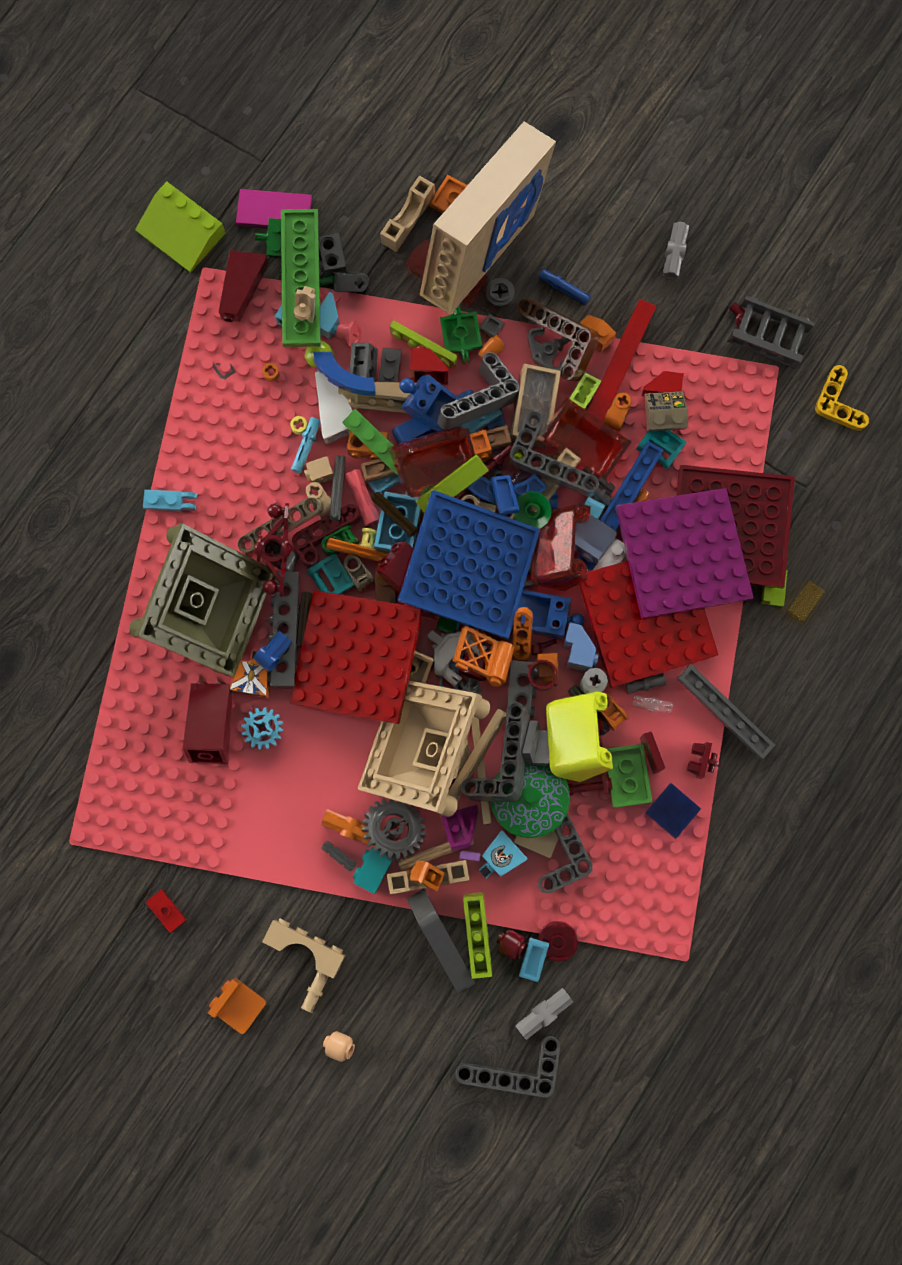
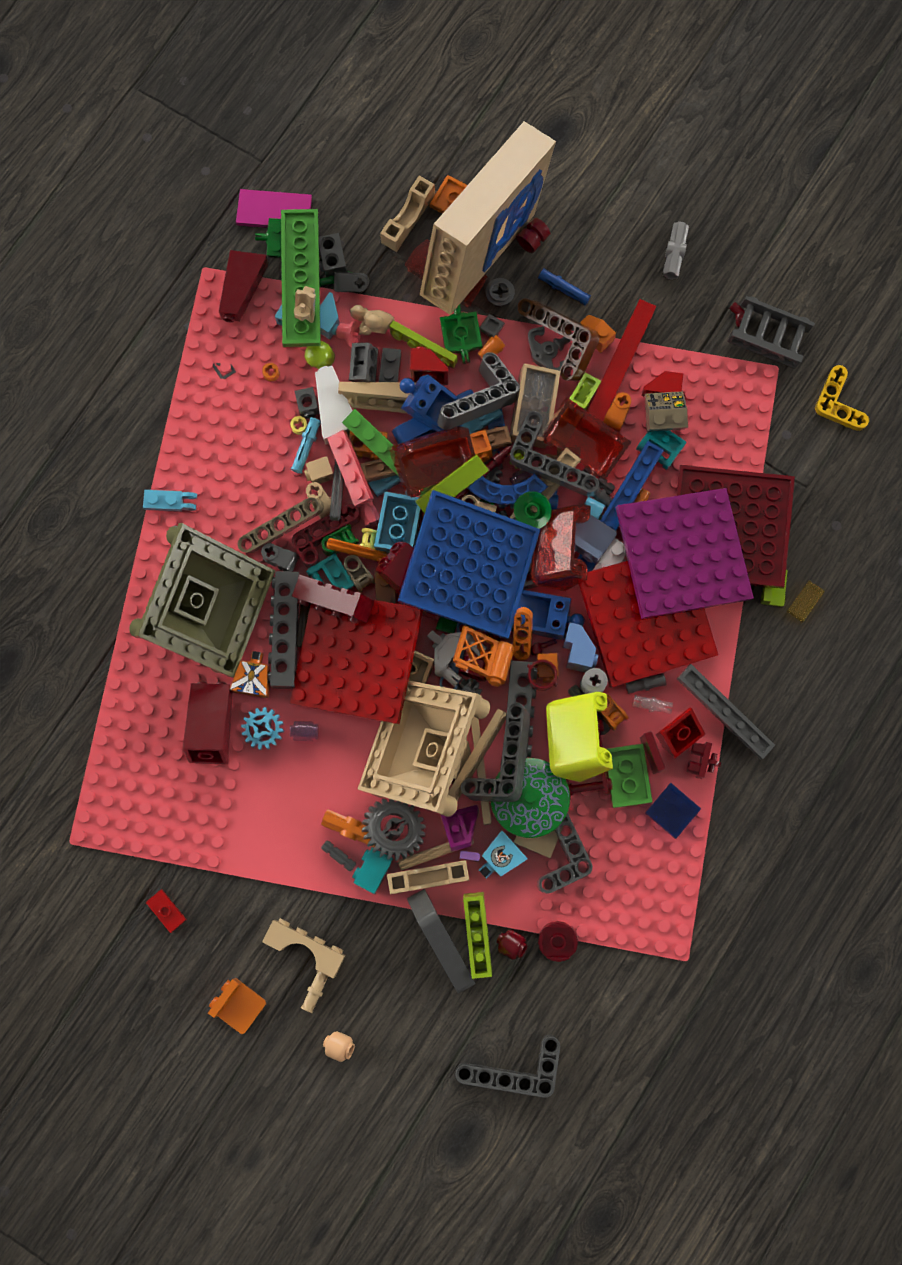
lime slope [135,181,226,273] -> none
blue piece [253,631,293,672] -> none
dark red piece [254,503,291,597] -> none
blue tile [313,352,376,396] -> none
dark brown axle [371,492,417,536] -> none
orange slope [409,861,445,892] -> none
blue tile [490,475,520,516] -> none
light grey piece [515,988,573,1040] -> none
medium azure tile [519,938,549,982] -> none
dark grey panel [522,720,550,766] -> none
none -> brick [290,721,319,741]
none -> wedge [292,575,374,624]
none -> dark grey brick [295,387,319,419]
none -> coral plate [327,430,374,507]
none -> tan head [350,305,395,335]
none -> dark red wheel [516,217,551,253]
none -> red slope [656,707,705,758]

